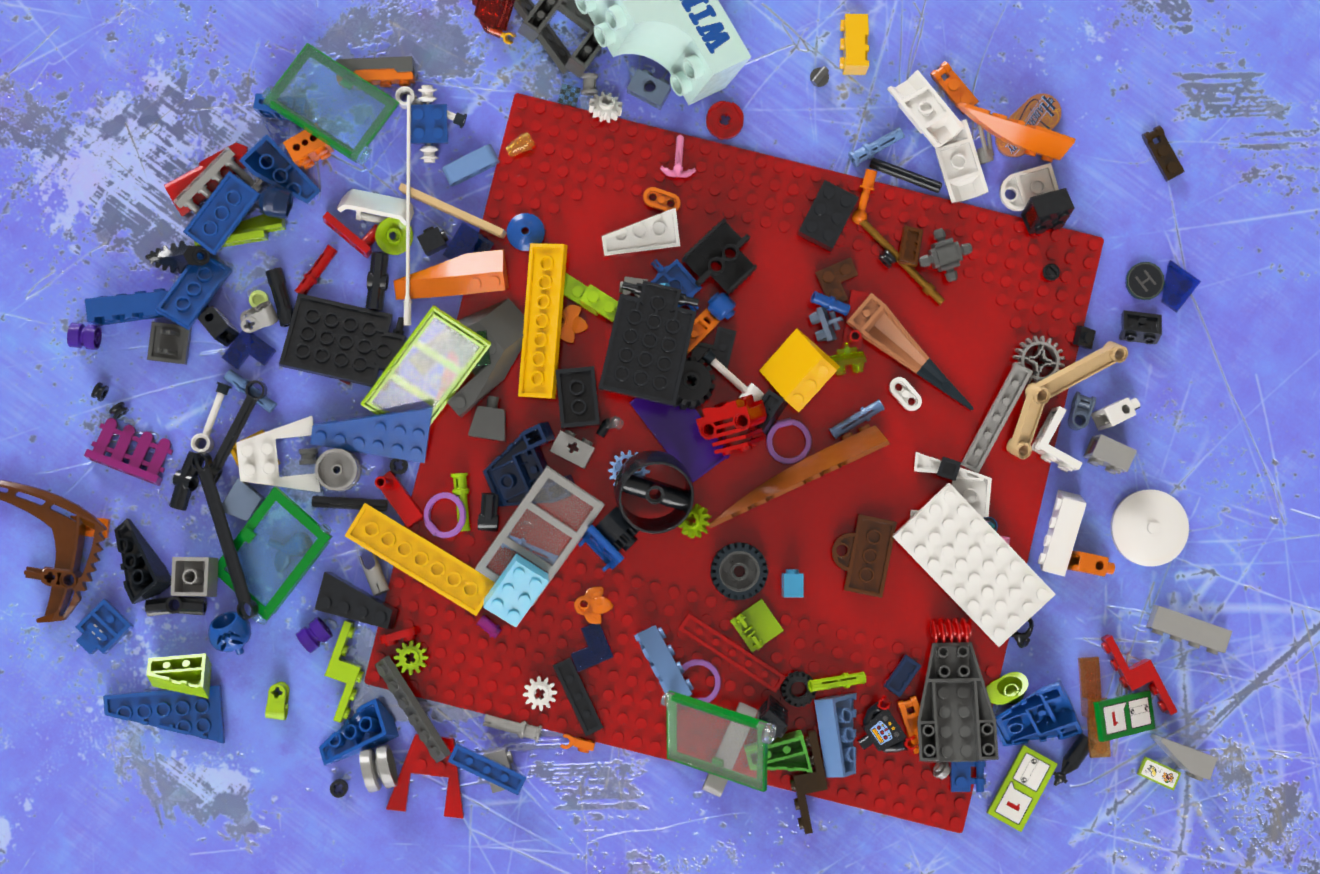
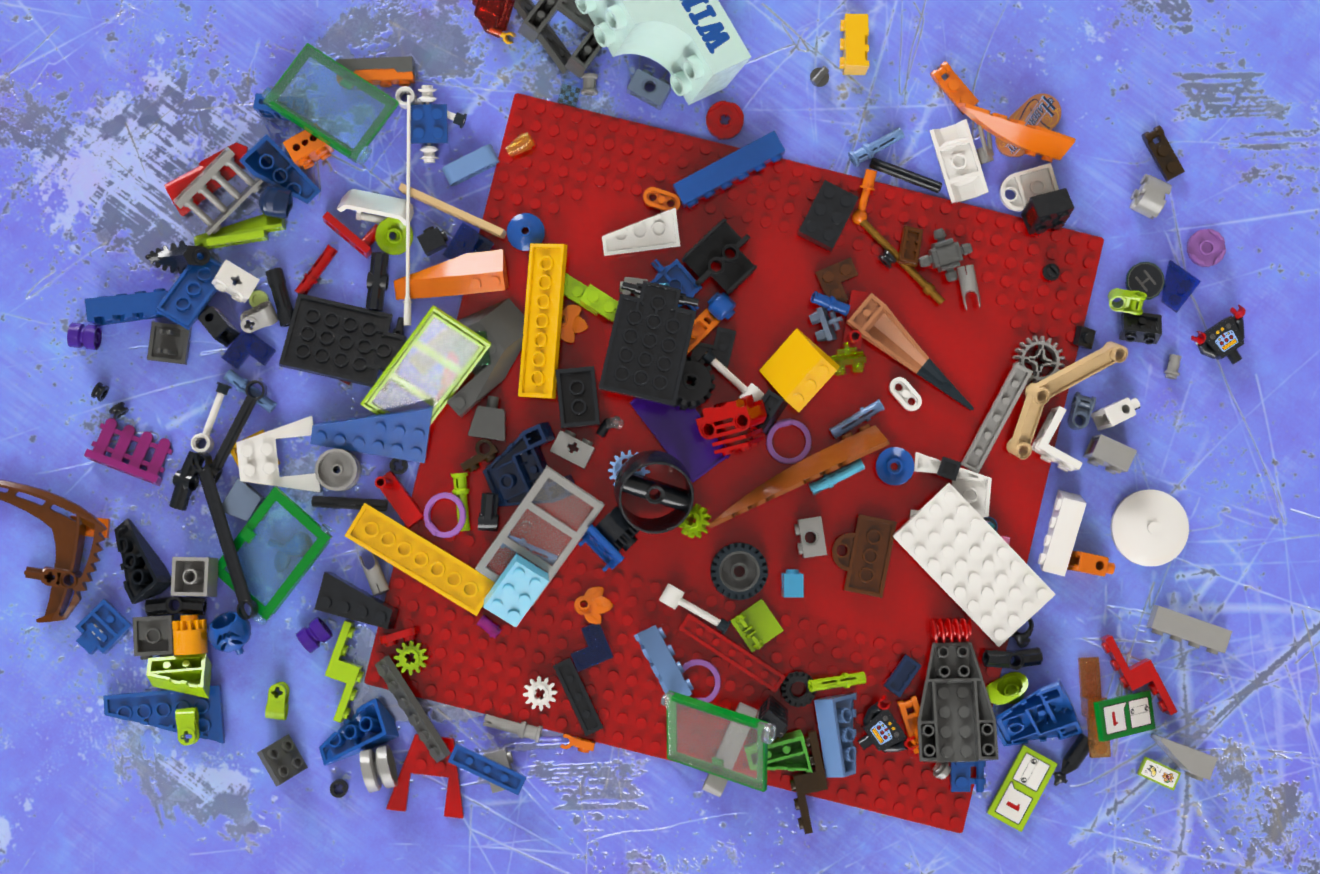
blue tile [183,171,260,256] -> none
dark grey wheel [299,448,318,465] -> none
white gear [589,92,622,123] -> none
bright pink piece [660,135,696,178] -> none
white piece [887,70,964,148] -> none
none -> dark grey plate [133,615,174,660]
none -> light orange gear [172,614,208,655]
none -> lime piece [175,707,200,746]
none -> white brick [211,260,260,303]
none -> dark grey plate [257,734,308,787]
none -> dark brown plate [460,439,499,473]
none -> white piece [659,583,731,635]
none -> blue brick [673,131,785,208]
none -> light grey brick [794,516,827,558]
none -> medium azure pin [808,458,865,495]
none -> blue dish [876,447,914,486]
none -> light grey piece [957,265,981,310]
none -> black piece [982,647,1043,670]
none -> lime piece [1108,288,1147,315]
none -> light grey brick [1129,174,1172,219]
none -> light grey pin [1164,354,1182,379]
none -> medium lavender tile [1187,229,1226,267]
none -> torso [1191,305,1246,365]

